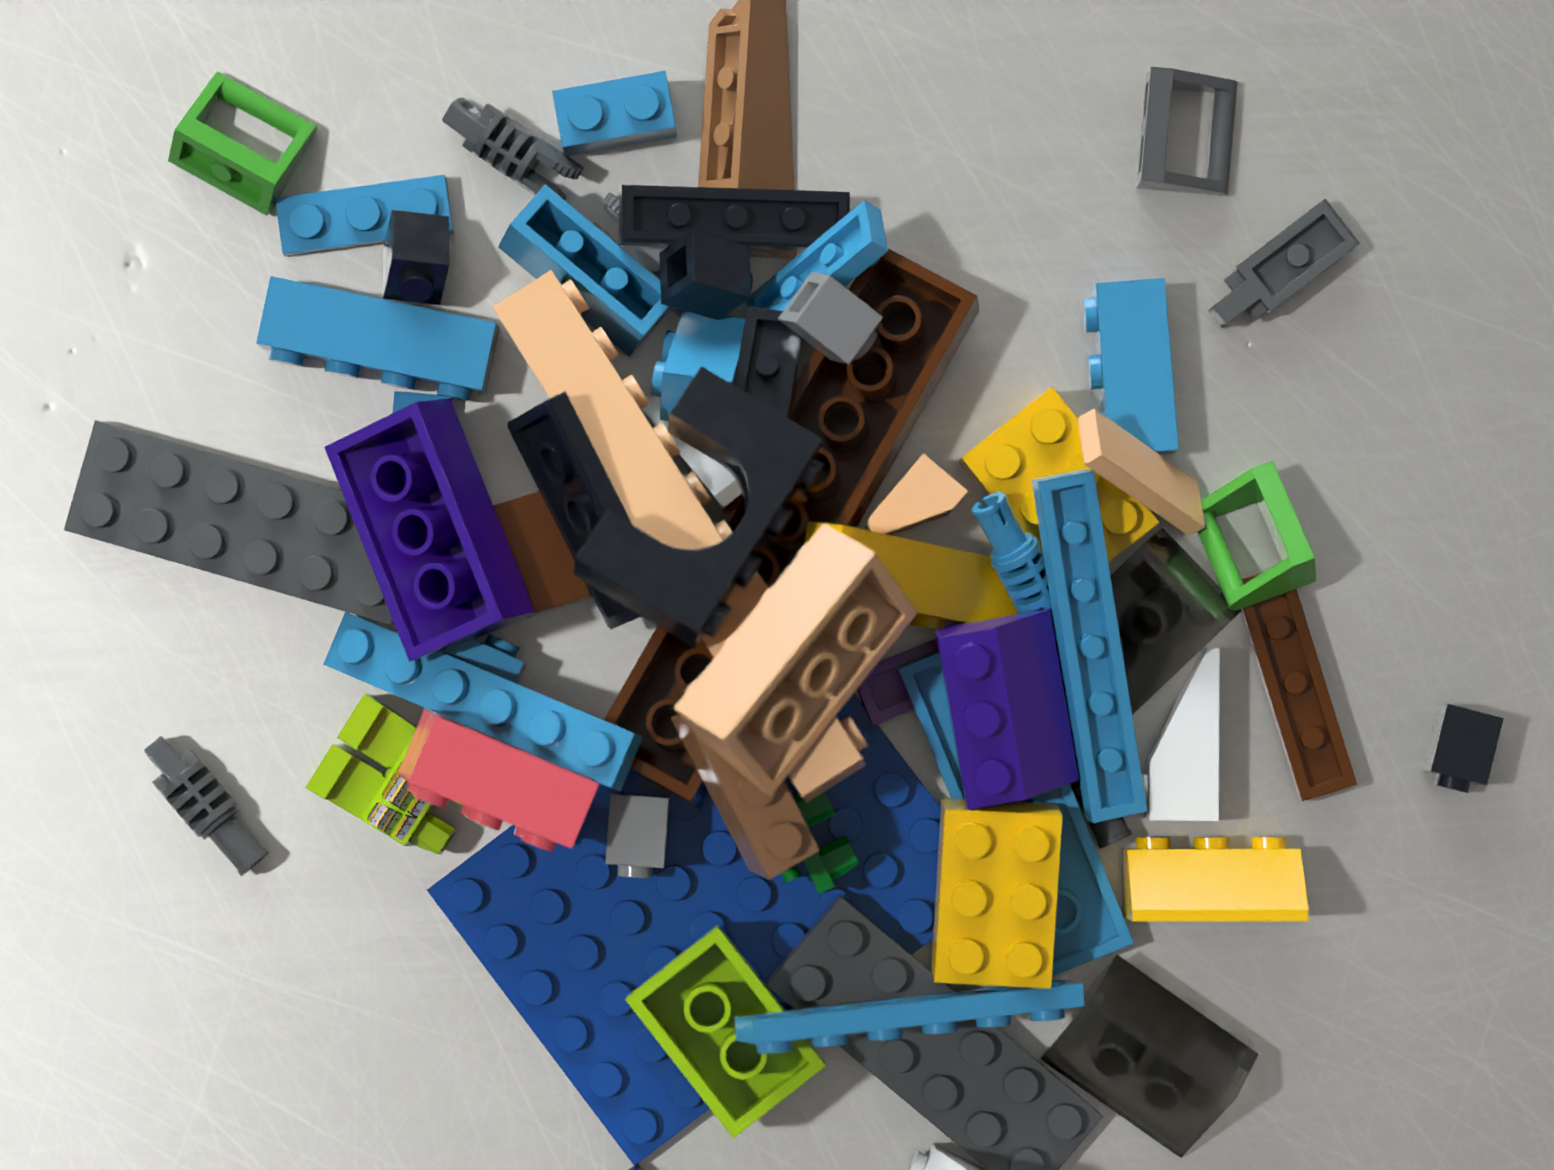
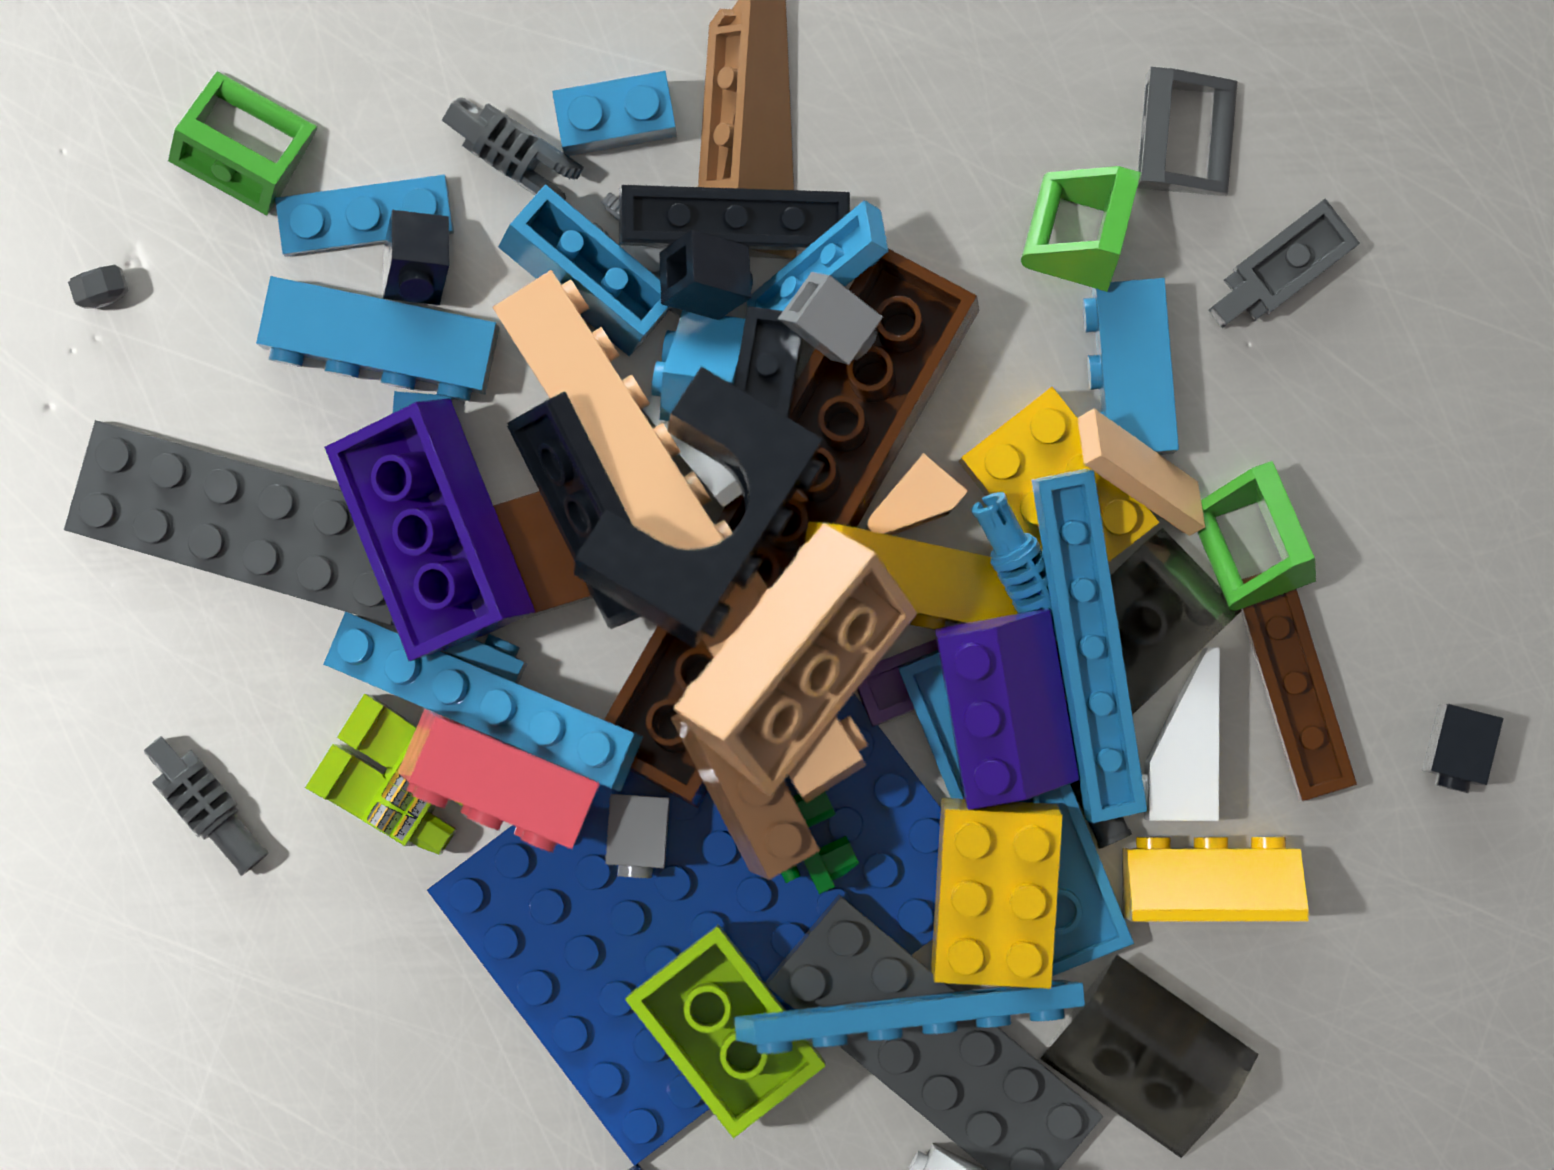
none -> dark grey tile [68,265,129,309]
none -> bright green tile [1021,166,1141,292]

